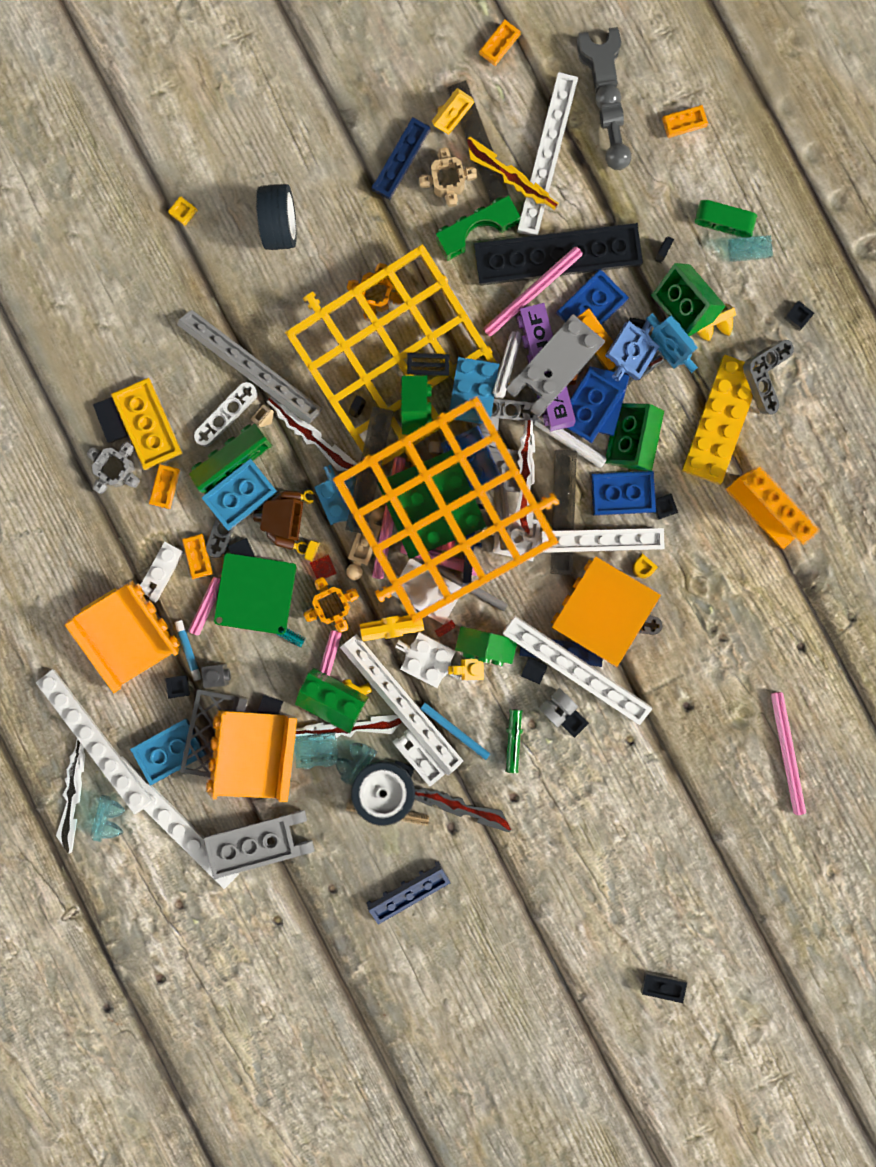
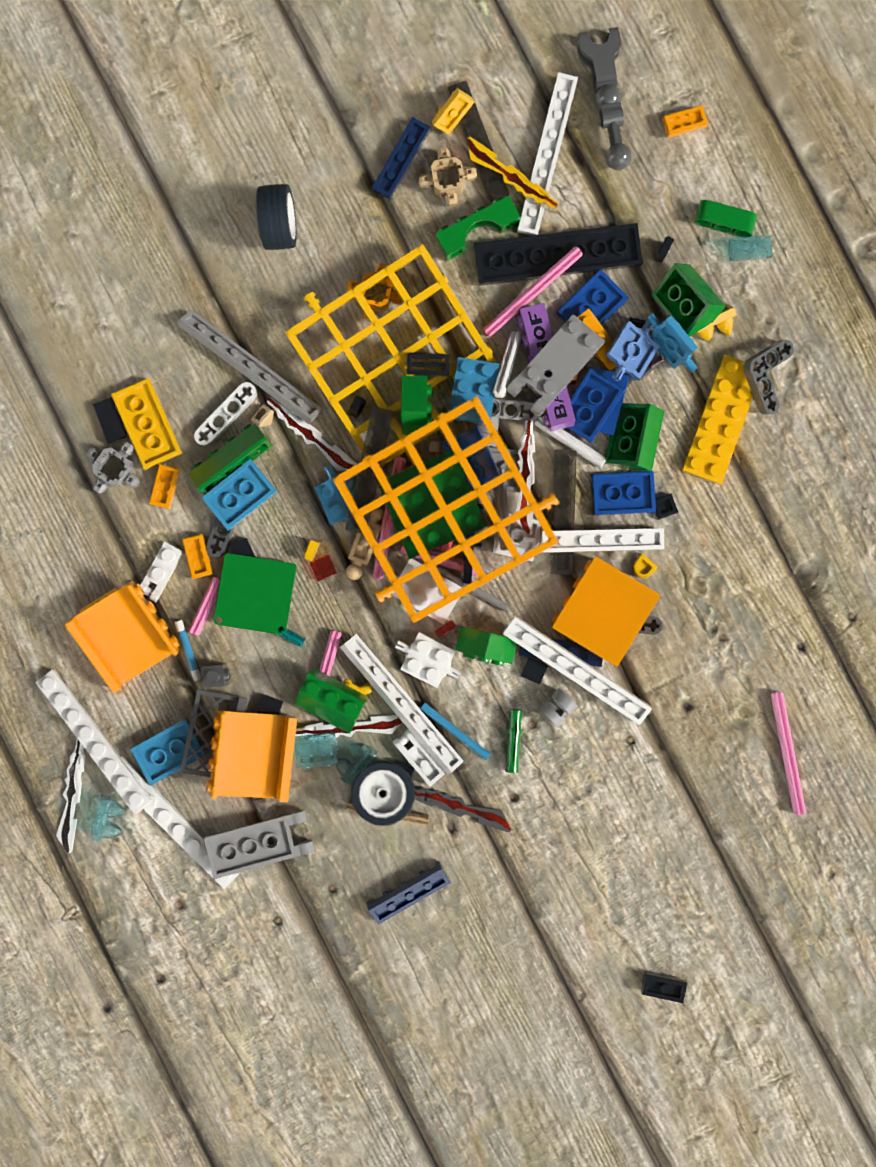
black plate [165,675,190,699] -> none
yellow tile [168,196,198,226] -> none
reddish brown torso [253,490,314,554] -> none
light orange piece [303,577,359,633] -> none
yellow piece [360,615,424,641] -> none
yellow plate [448,659,484,680] -> none
light orange plate [479,19,521,66] -> none
black tile [561,710,589,738] -> none
light orange panel [725,466,819,550] -> none
black tile [784,301,815,331] -> none

